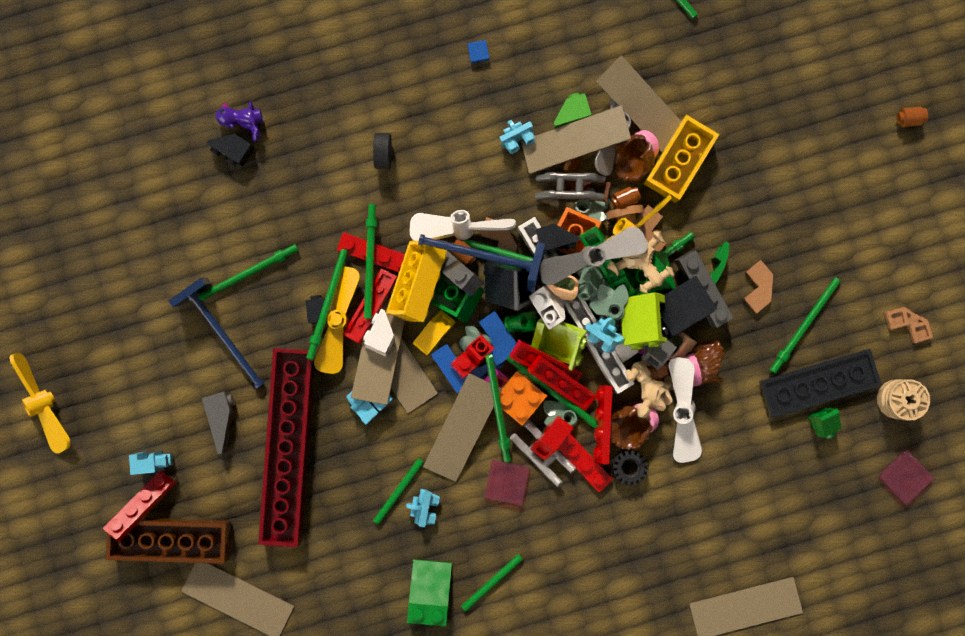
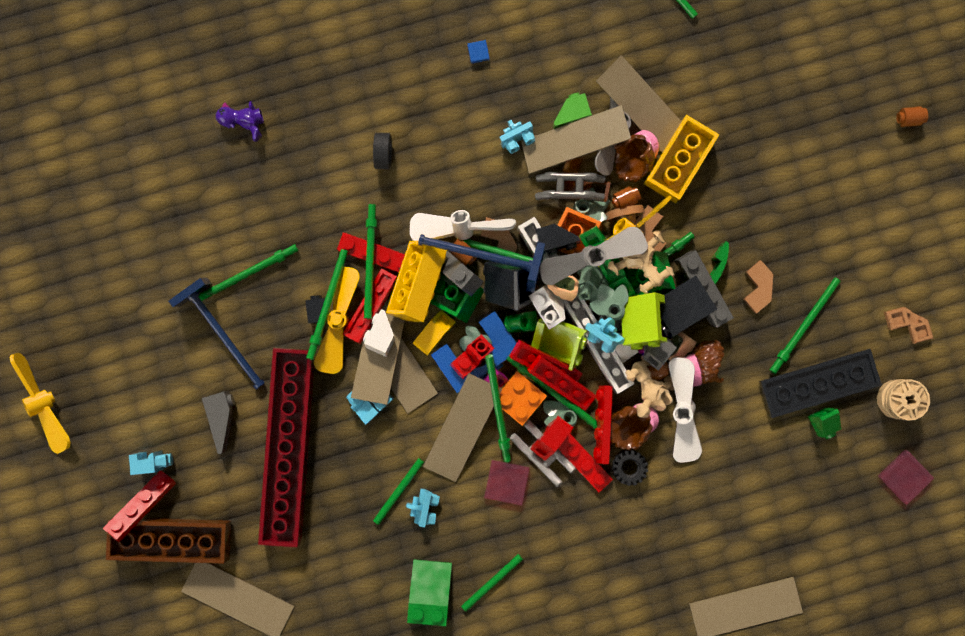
black slope [206,134,255,167] -> none

